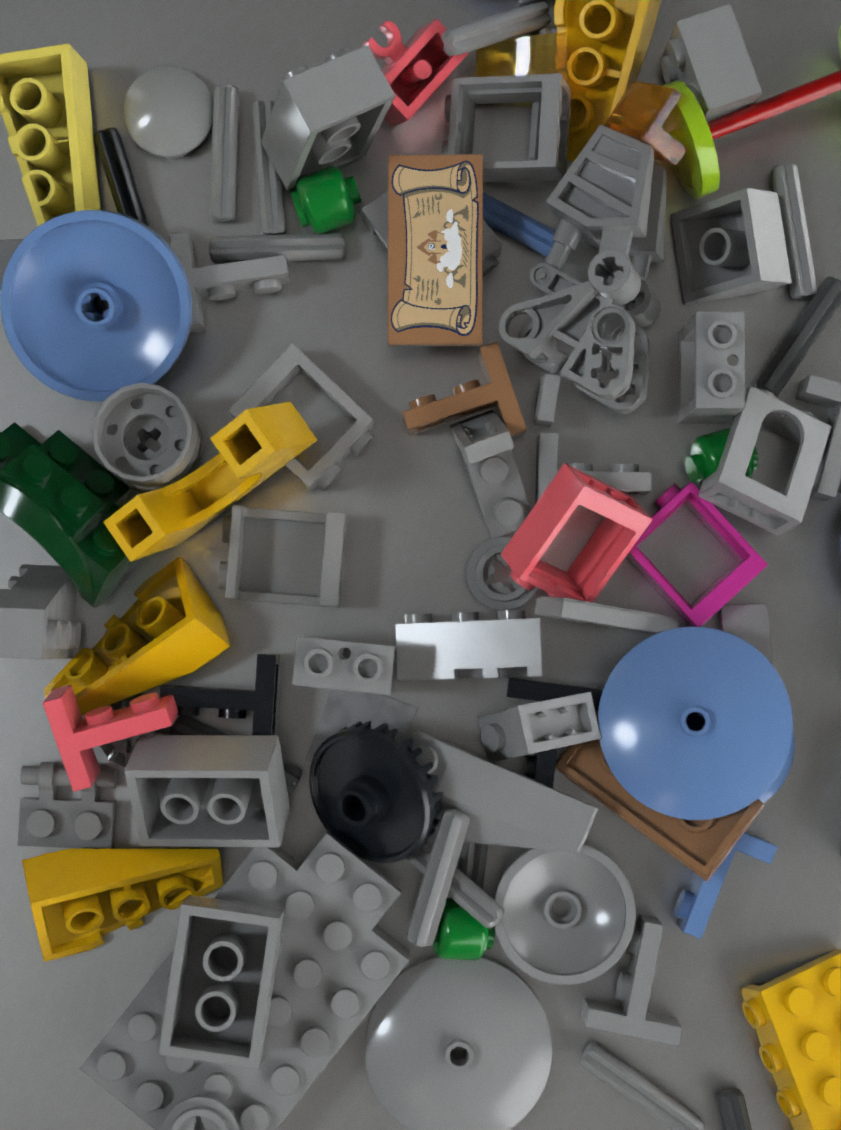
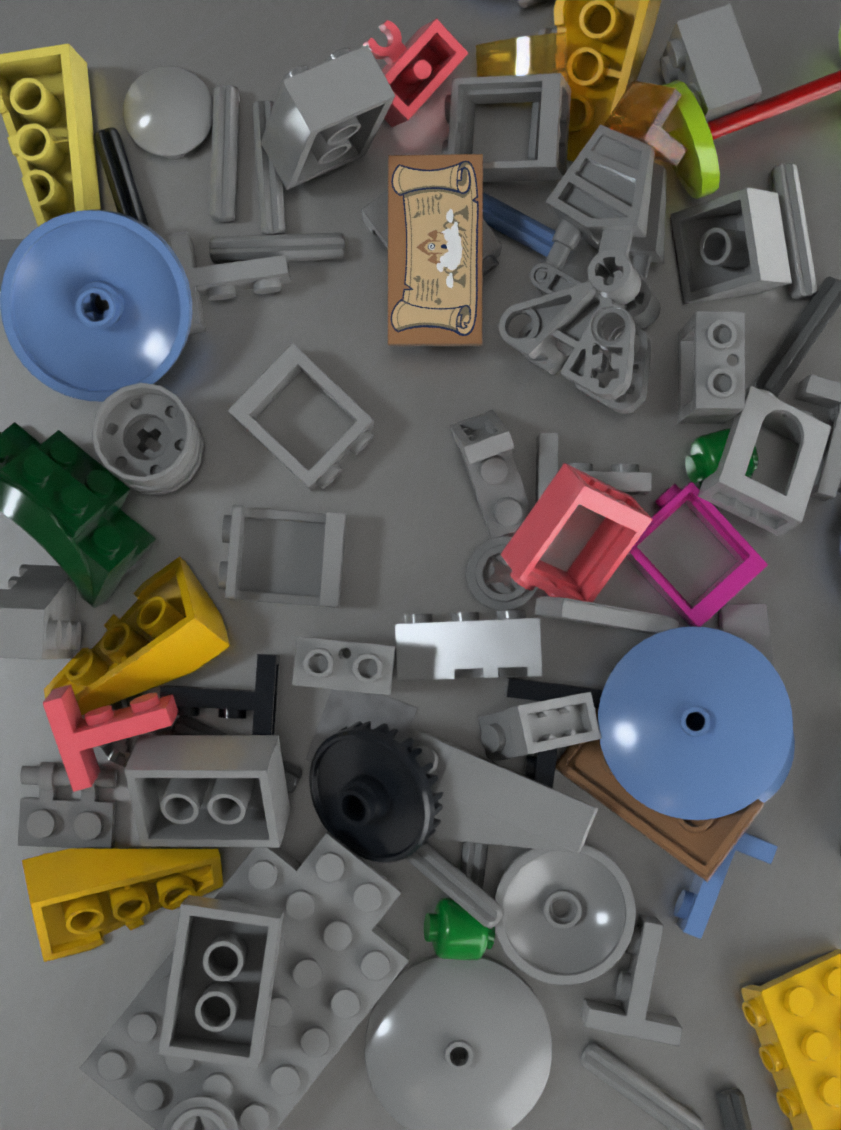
yellow arch [103,401,317,562] -> none
green head [291,166,362,234] -> none
medium nougat bracket [402,342,527,439] -> none
light grey axle [406,809,470,947] -> none
light grey axle [441,1,552,56] -> none
light grey tile [532,373,561,428] -> none

